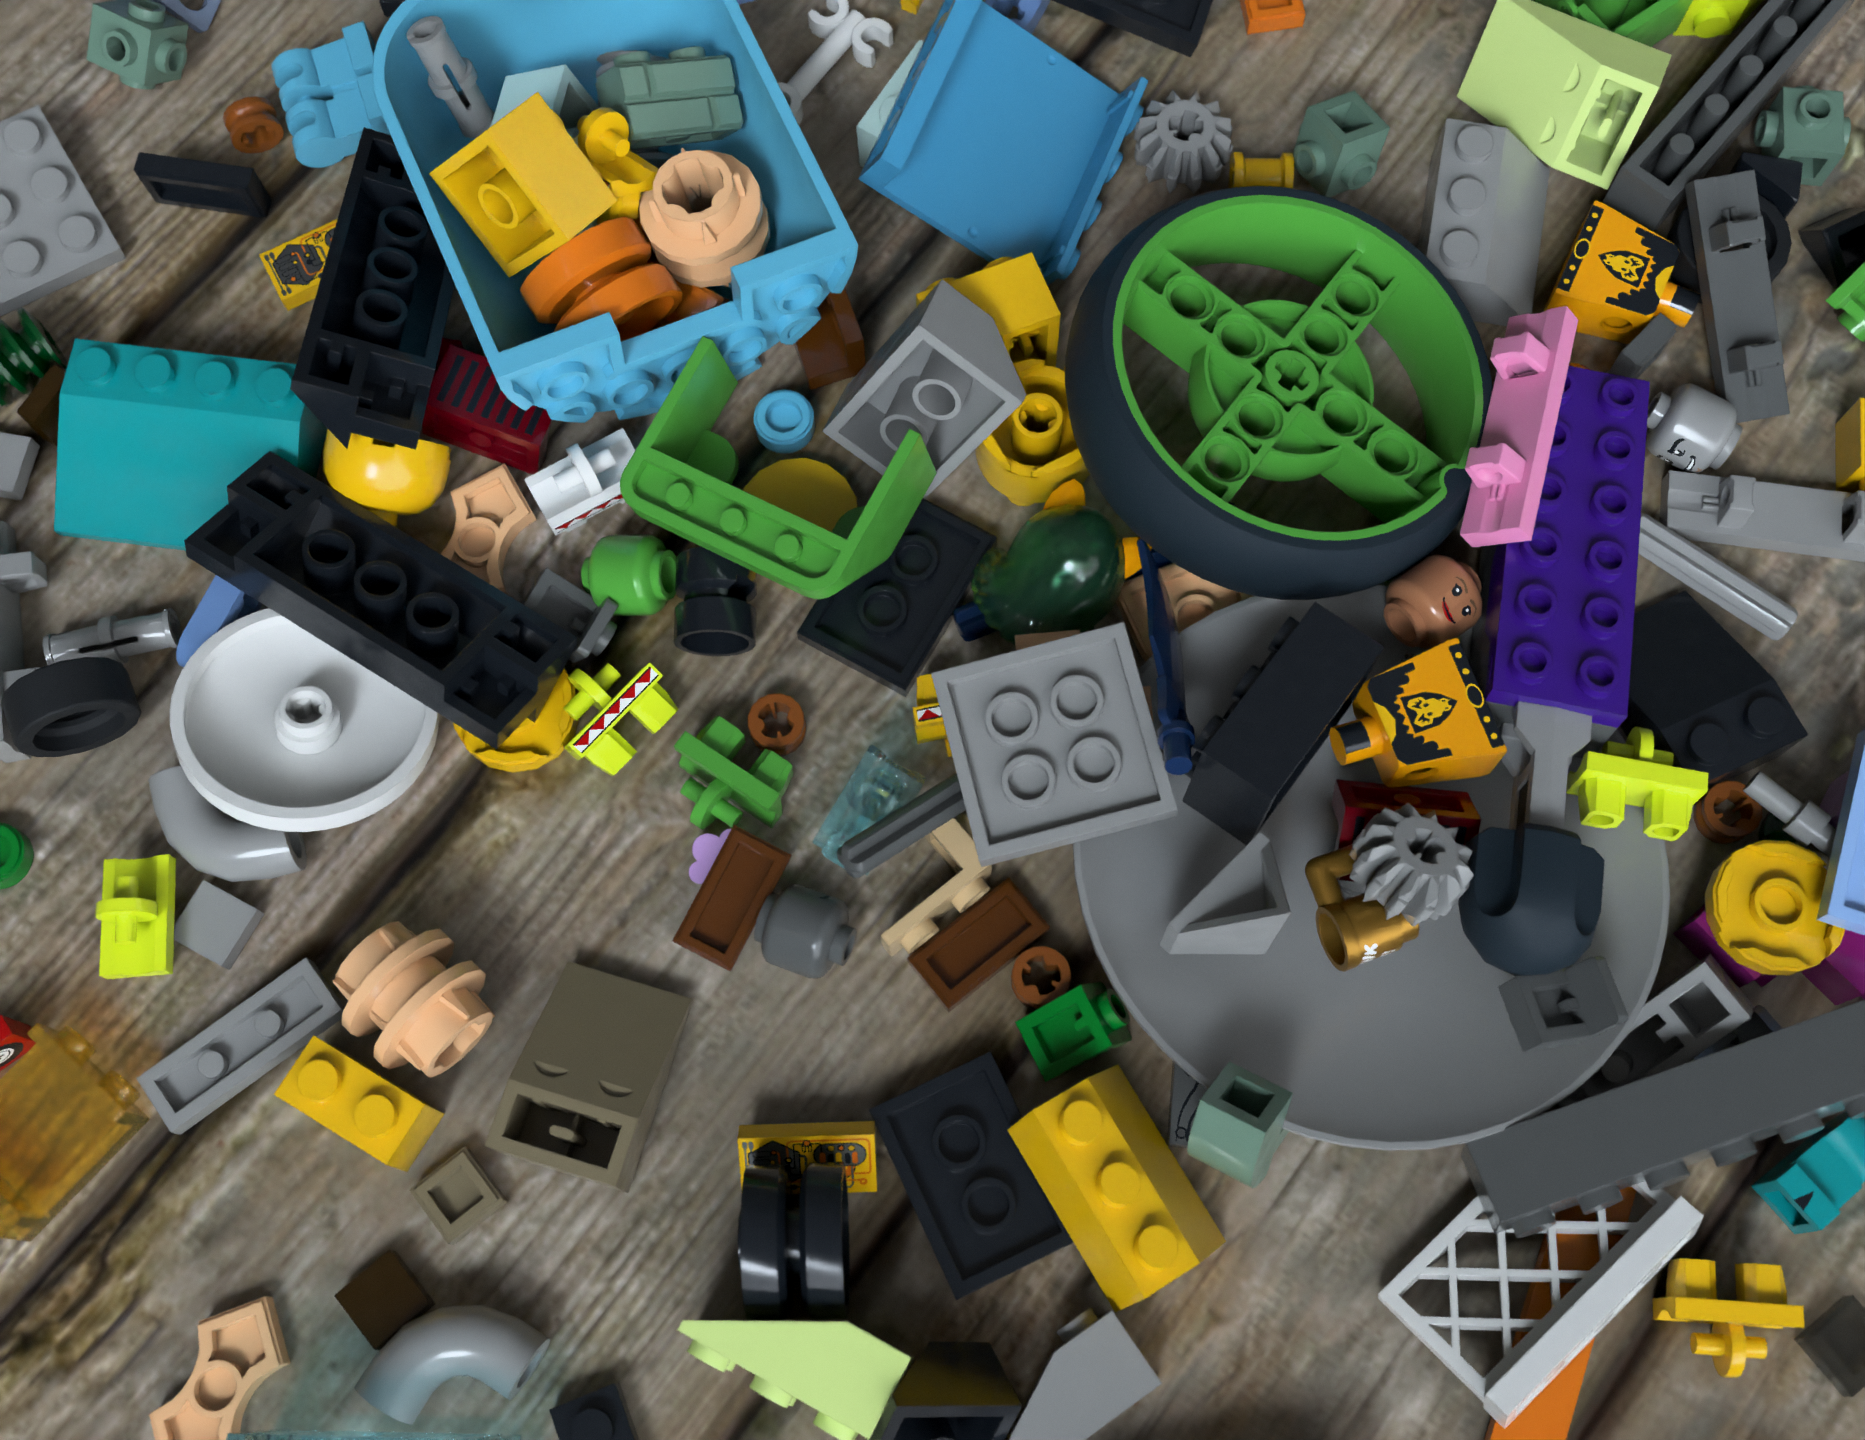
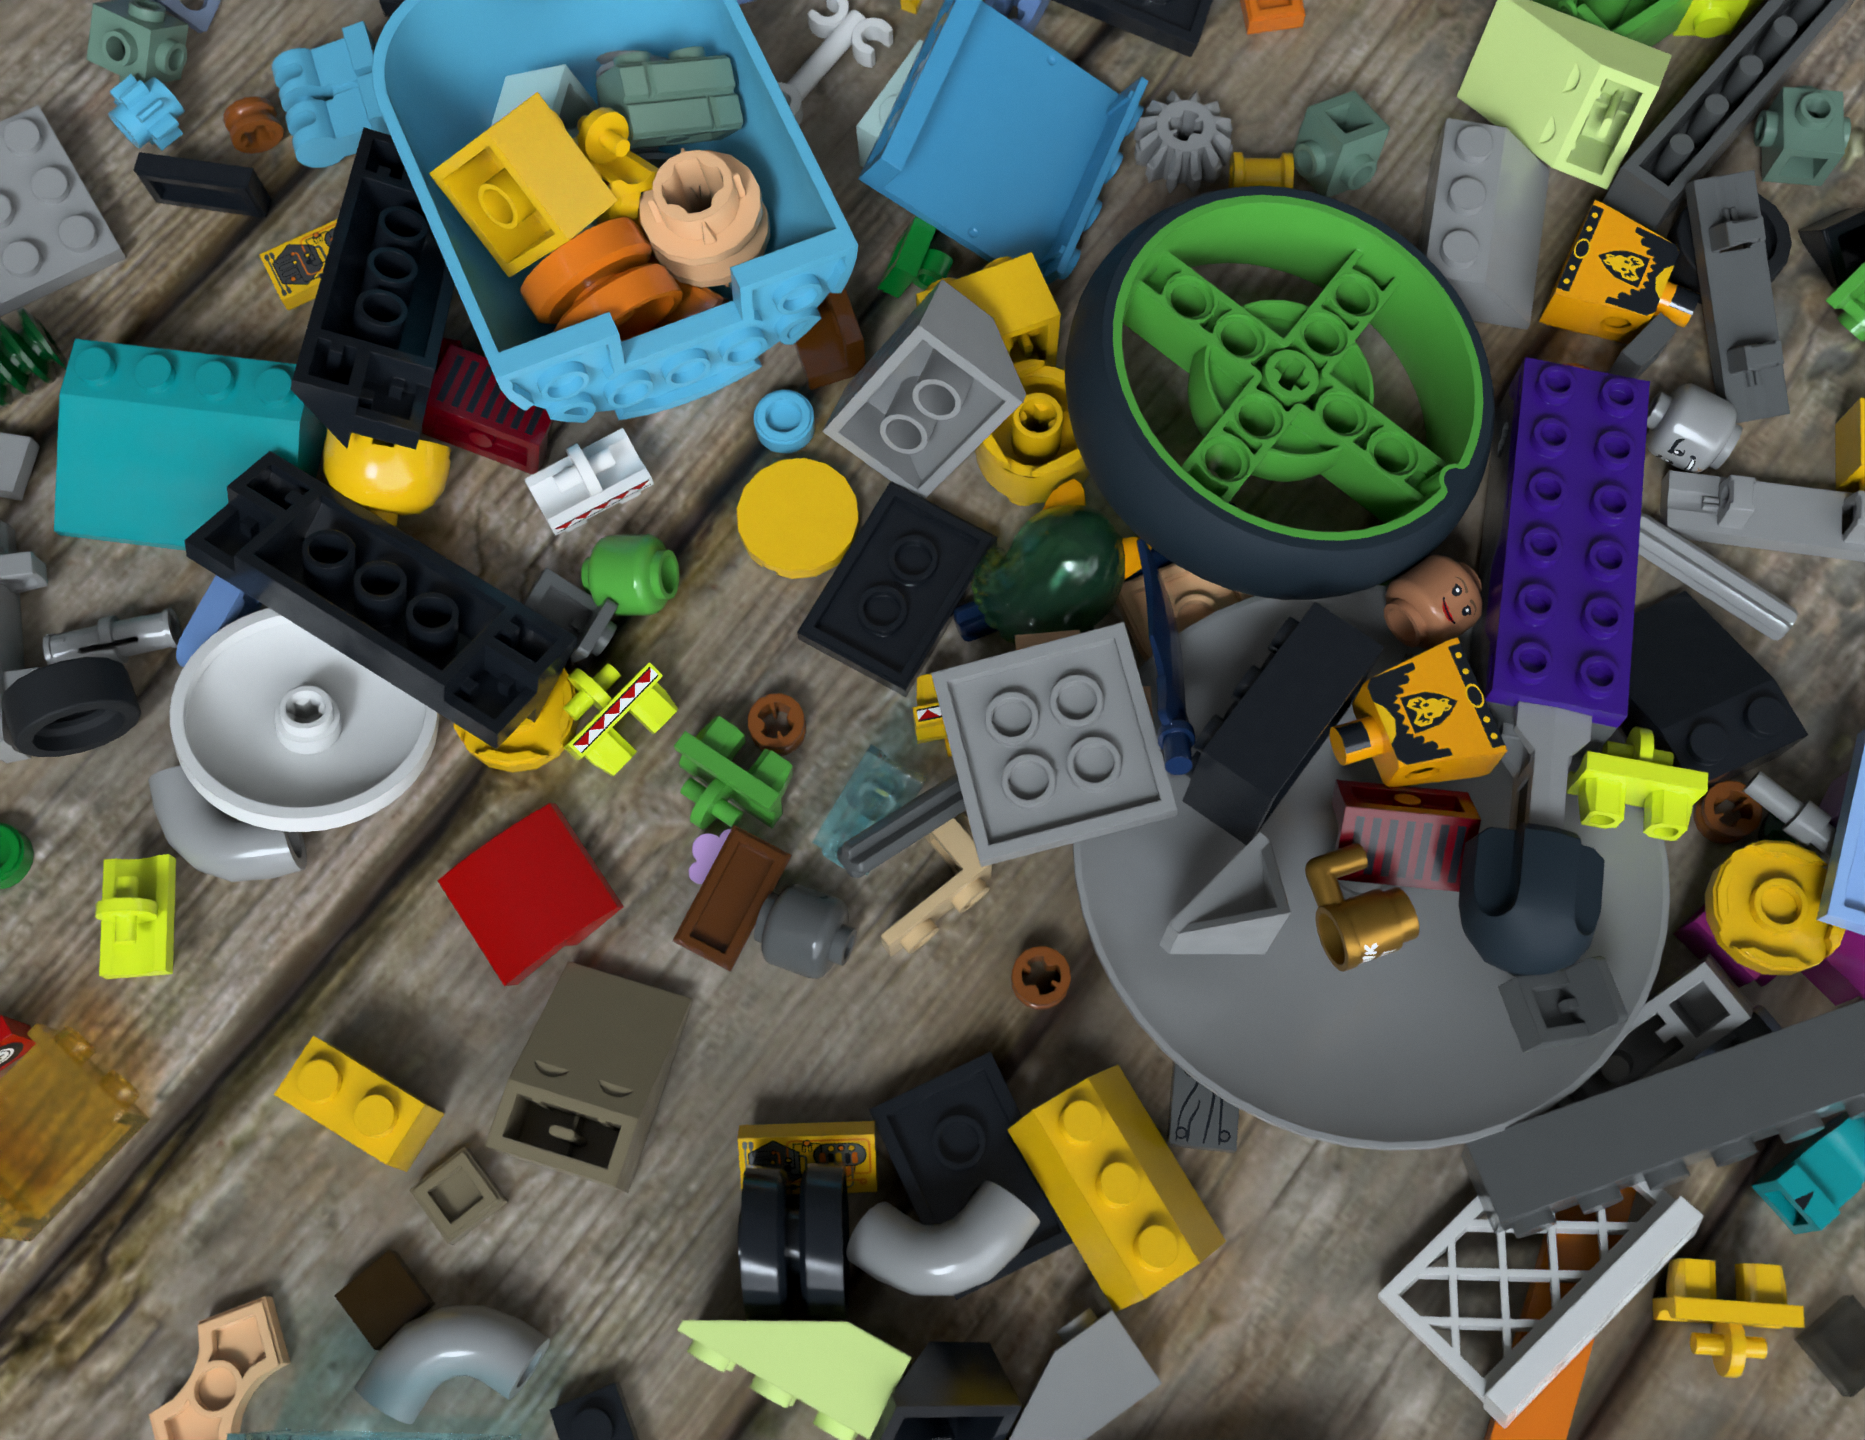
dark brown tile [17,364,66,447] -> none
light grey plate [136,958,345,1135] -> none
light grey tile [174,880,264,970] -> none
light nougat piece [332,921,495,1078] -> none
light grey pin [406,16,494,138] -> none
light nougat tile [441,463,536,595] -> none
bright green windscreen [620,336,937,599] -> none
black wheel [674,547,757,656] -> none
reddish brown tile [907,877,1050,1013] -> none
green bracket [1015,981,1132,1082] -> none
sand green brick [1187,1061,1293,1188] -> none
light grey gear [1349,803,1474,927] -> none
bright pink hinge [1460,306,1578,548] -> none
black slope [1729,152,1803,219] -> none
none -> medium azure gear [108,74,185,151]
none -> red slope [437,803,624,986]
none -> light grey cylinder [846,1180,1040,1296]
none -> green tile [878,216,954,299]

